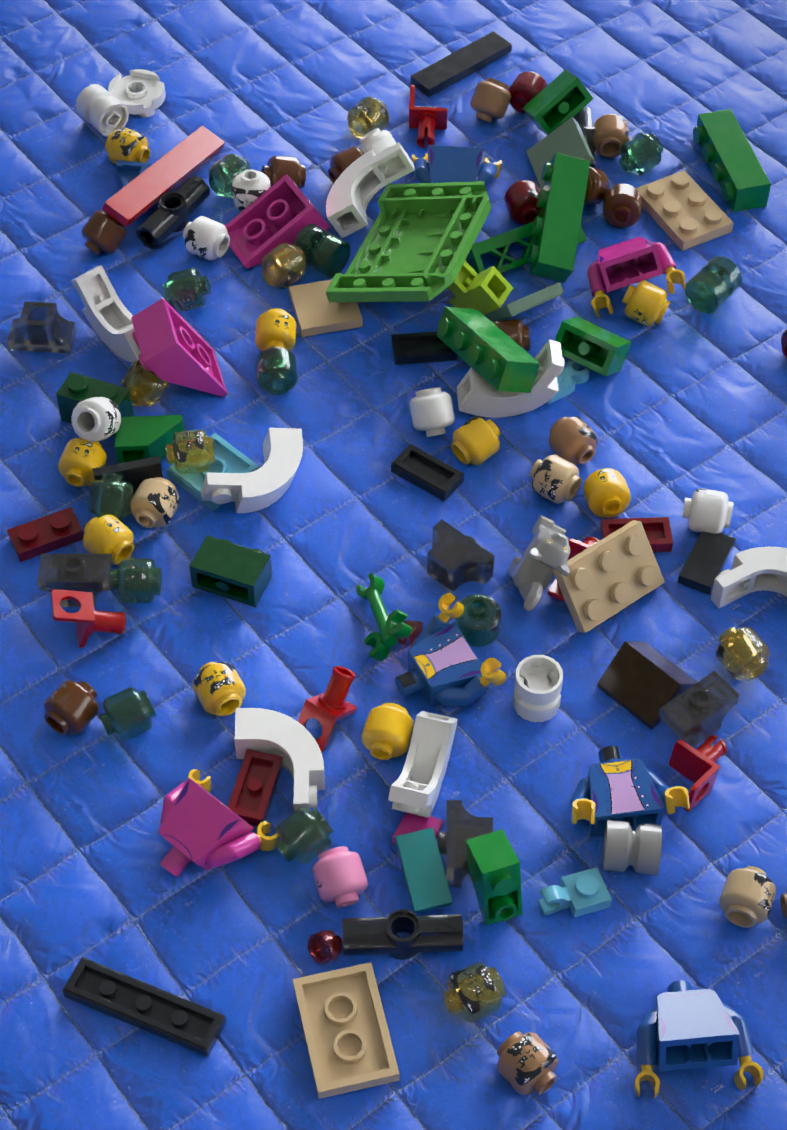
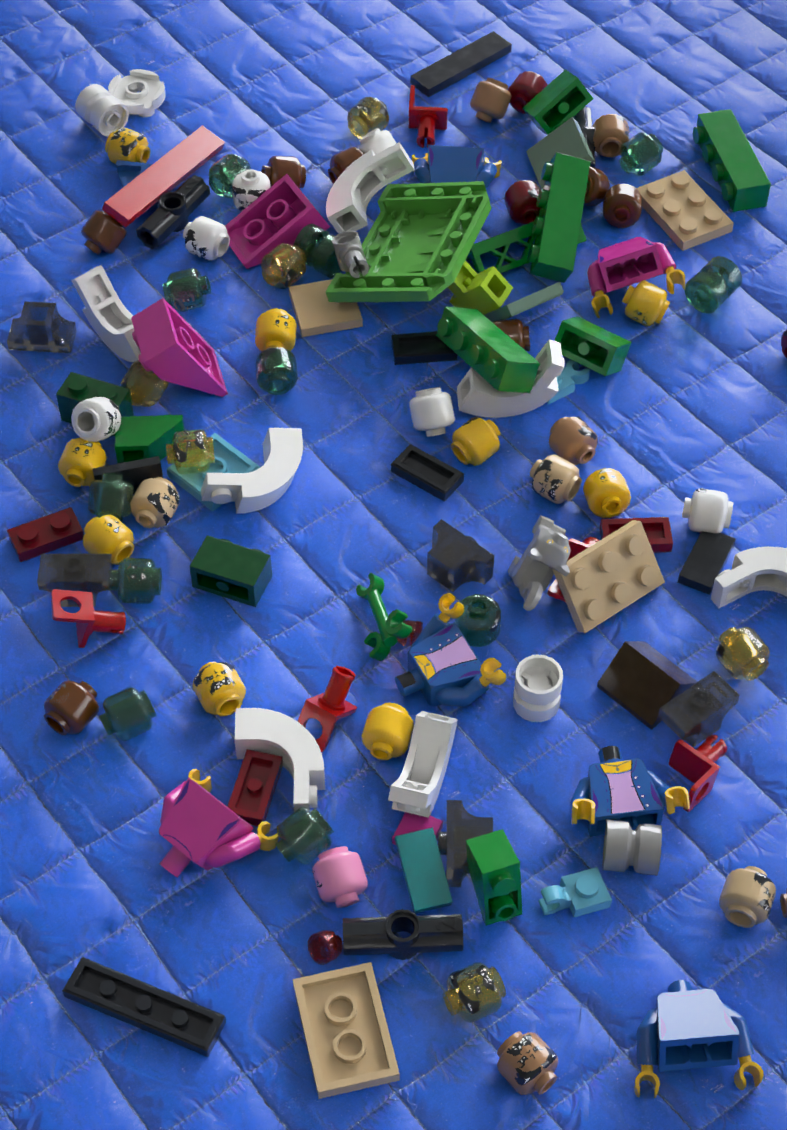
none -> light grey pin [332,231,369,278]

